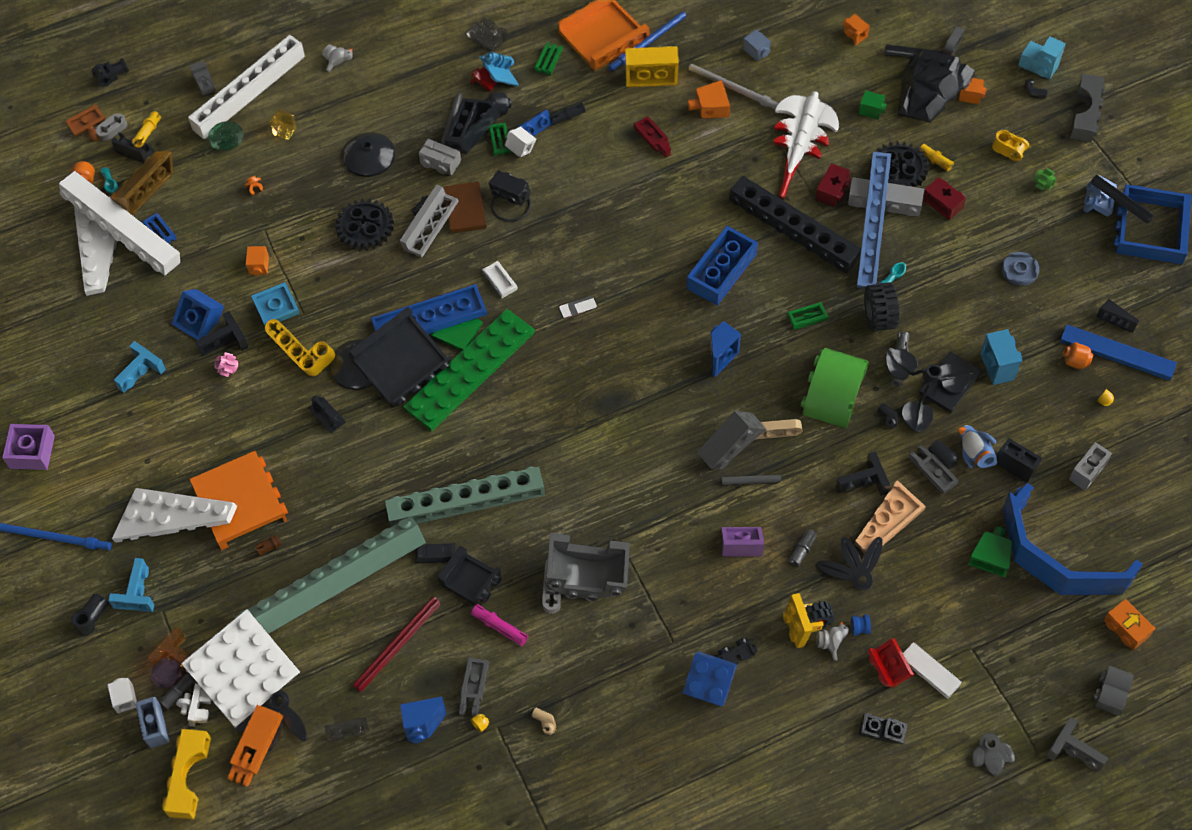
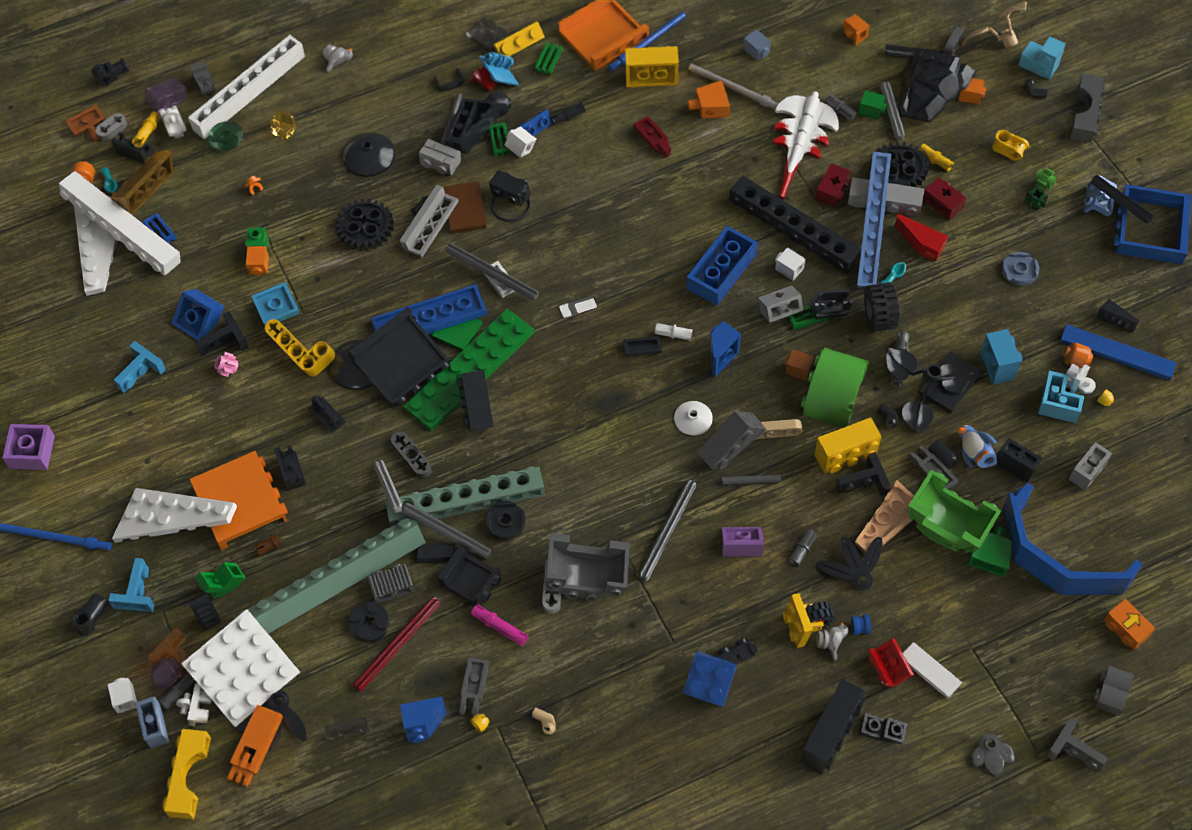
none -> clear purple brick [145,77,186,113]
none -> white hips [159,105,186,139]
none -> black slope [189,594,221,630]
none -> green brick [195,562,246,598]
none -> green brick [245,227,269,250]
none -> black hinge [274,445,306,491]
none -> black plate [348,601,390,643]
none -> dark grey brick [368,564,415,604]
none -> light grey axle [374,460,403,513]
none -> dark grey beam [391,432,431,478]
none -> dark grey axle [402,503,491,559]
none -> black piece [433,67,465,92]
none -> dark grey axle [446,243,539,301]
none -> black wedge [455,370,494,431]
none -> black plate [486,501,526,540]
none -> yellow plate [493,22,544,56]
none -> black tile [623,336,662,357]
none -> dark grey axle [638,479,696,581]
none -> white axle [655,323,693,341]
none -> white dish [674,401,712,436]
none -> light grey brick [758,286,803,322]
none -> white brick [775,247,805,281]
none -> dark orange brick [784,349,815,381]
none -> black brick [800,679,866,775]
none -> black hinge [809,289,853,319]
none -> yellow brick [814,418,882,475]
none -> dark grey axle [825,94,856,120]
none -> light grey axle [880,81,905,140]
none -> red slope [895,213,948,262]
none -> bright green cylinder [907,470,1001,553]
none -> tan plant [961,1,1027,48]
none -> dark green gear [1024,187,1048,211]
none -> medium azure brick [1038,371,1084,423]
none -> white hips [1066,364,1095,394]

